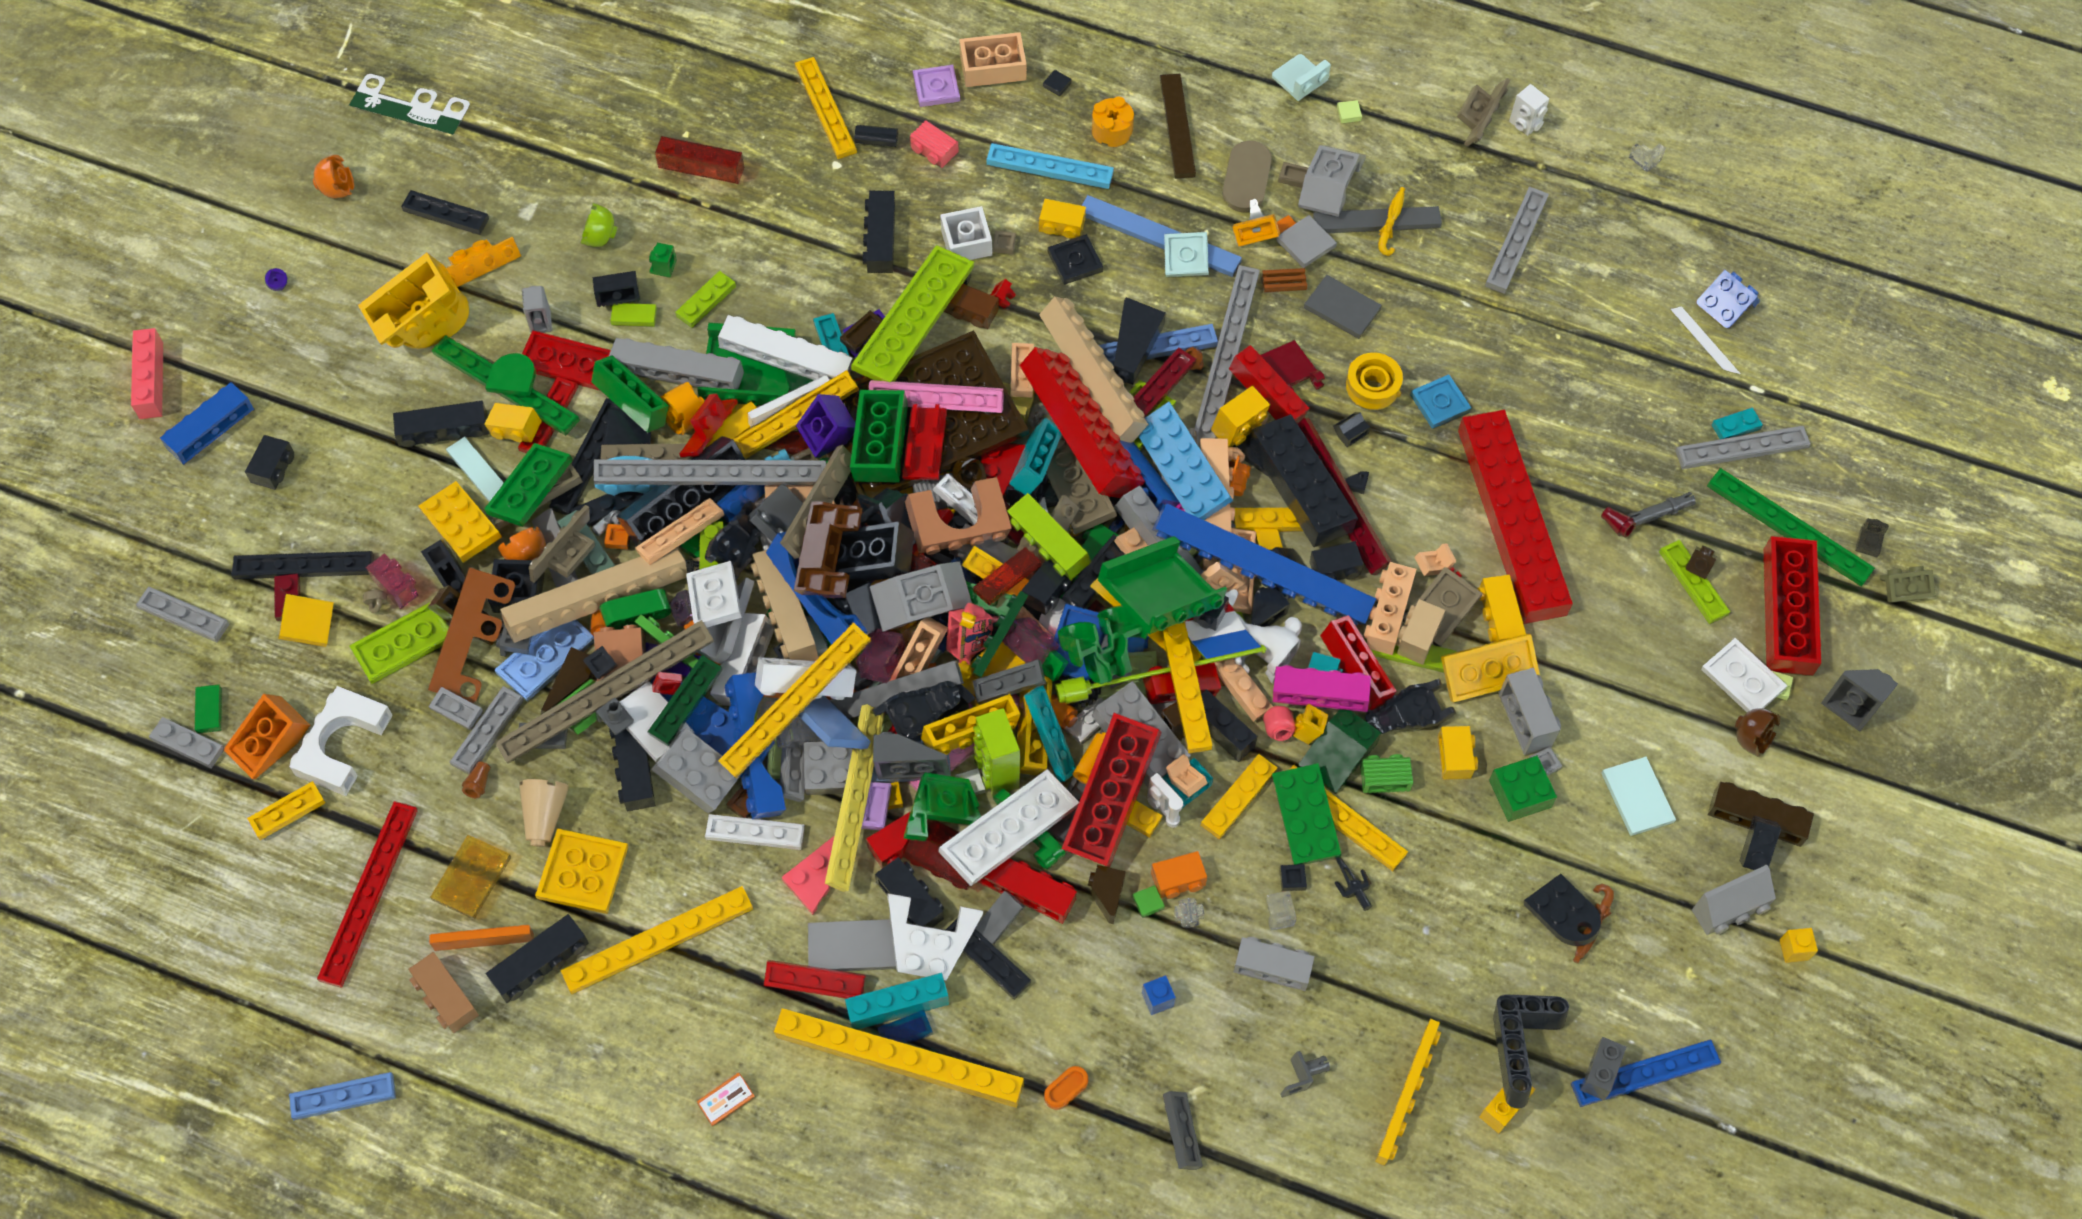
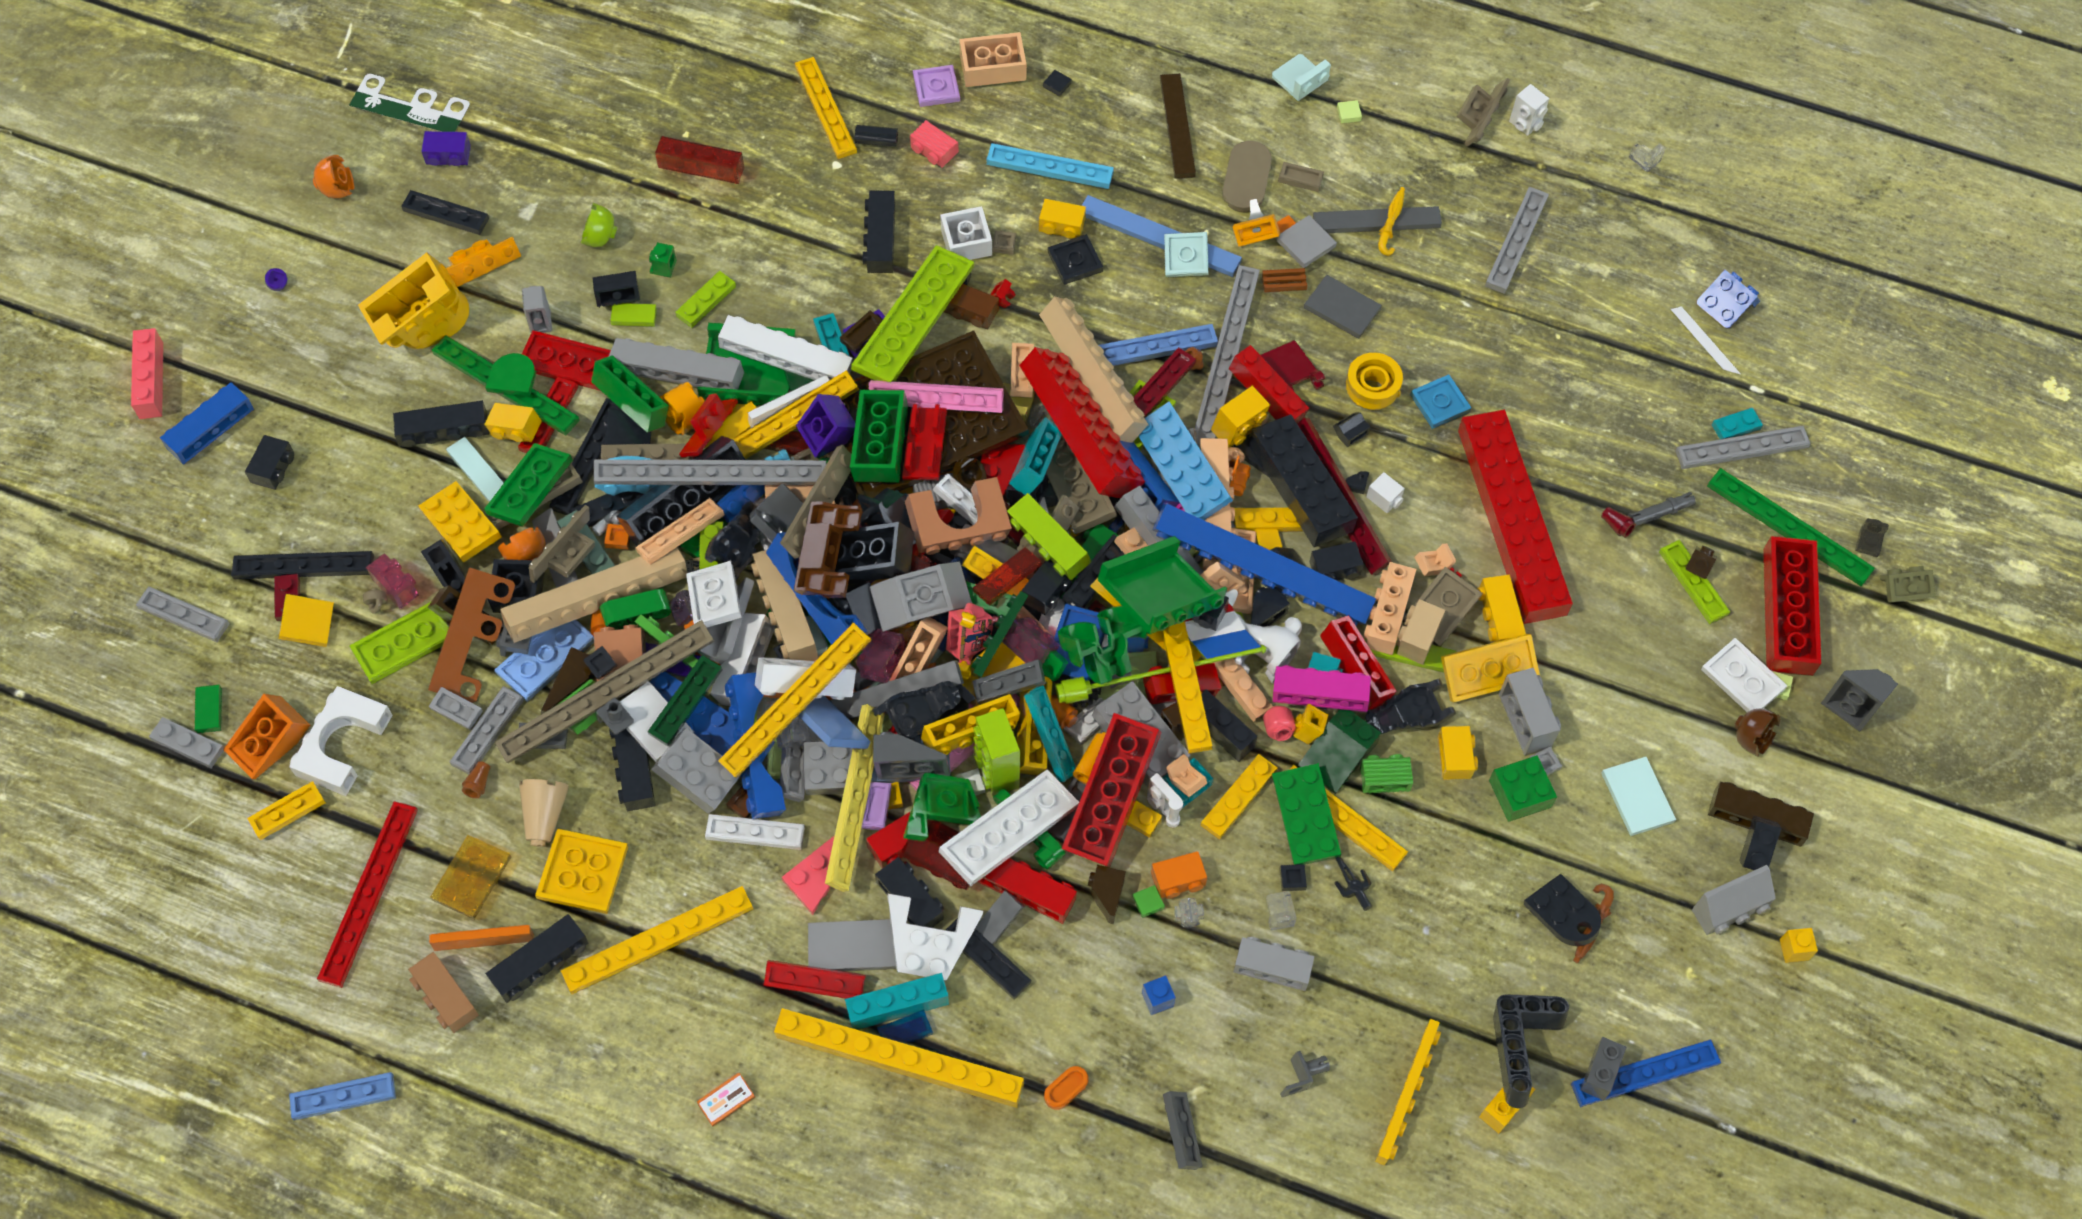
red tile [652,672,682,695] -> none
light orange brick [1092,96,1134,147] -> none
black slope [1114,297,1166,385] -> none
light grey slope [1298,145,1366,217] -> none
none -> dark purple brick [421,131,471,166]
none -> white brick [1367,472,1405,513]

